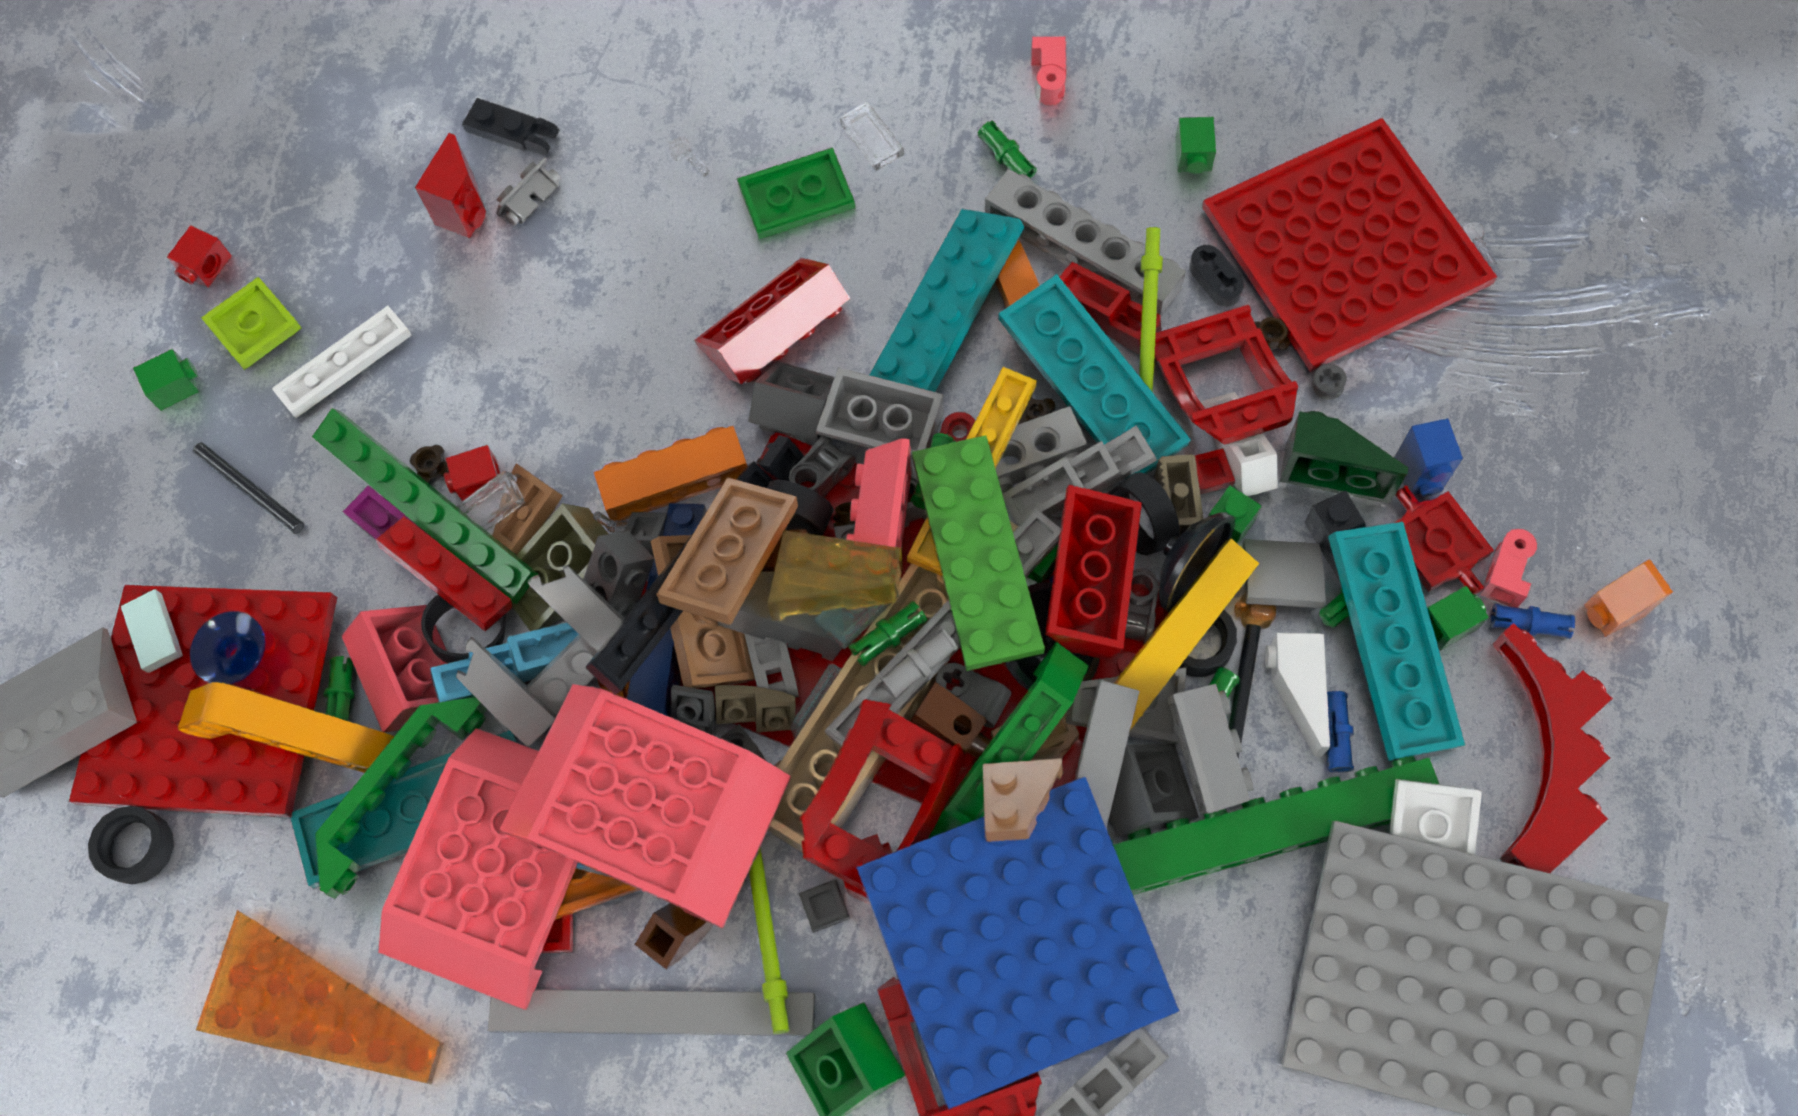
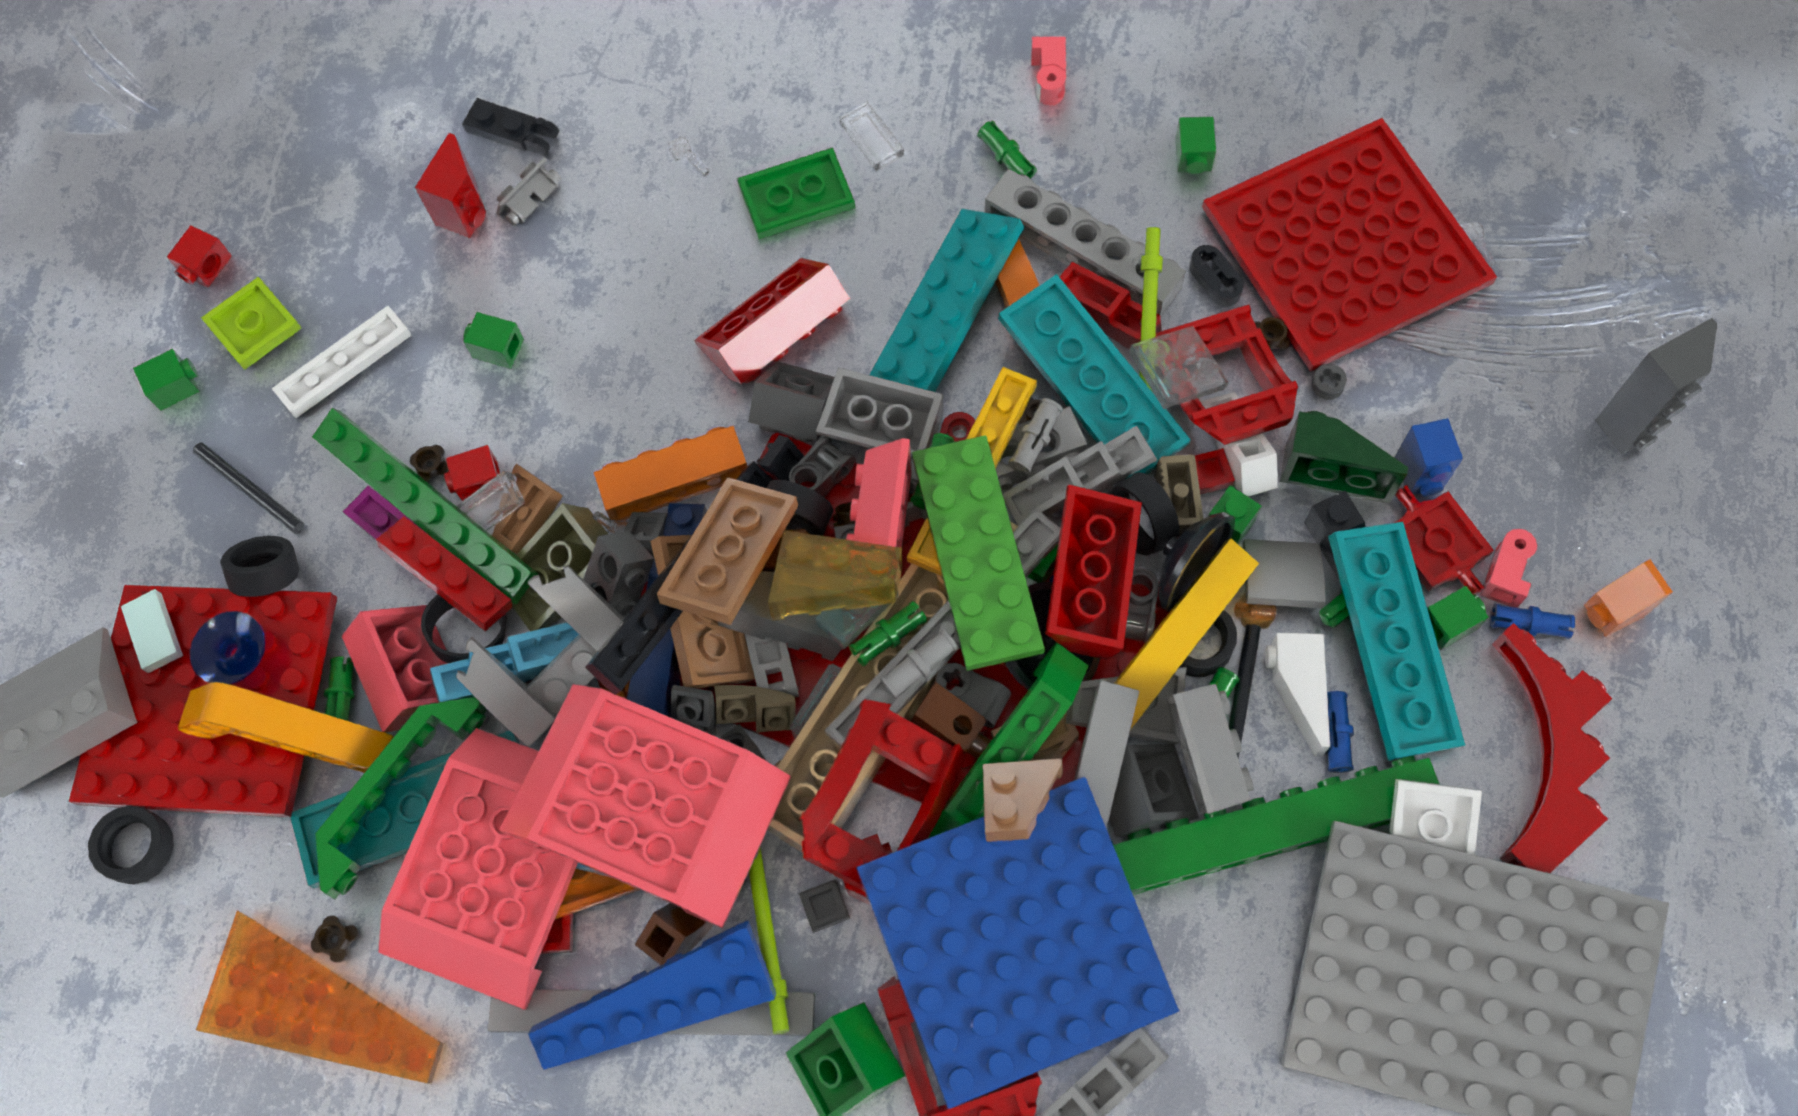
none -> black tyre [220,535,300,597]
none -> dark brown plate [311,915,359,963]
none -> green brick [463,312,524,369]
none -> blue wing [528,920,776,1070]
none -> light grey pin [1008,398,1063,474]
none -> clear tile [1129,326,1229,409]
none -> dark grey slope [1595,318,1717,455]

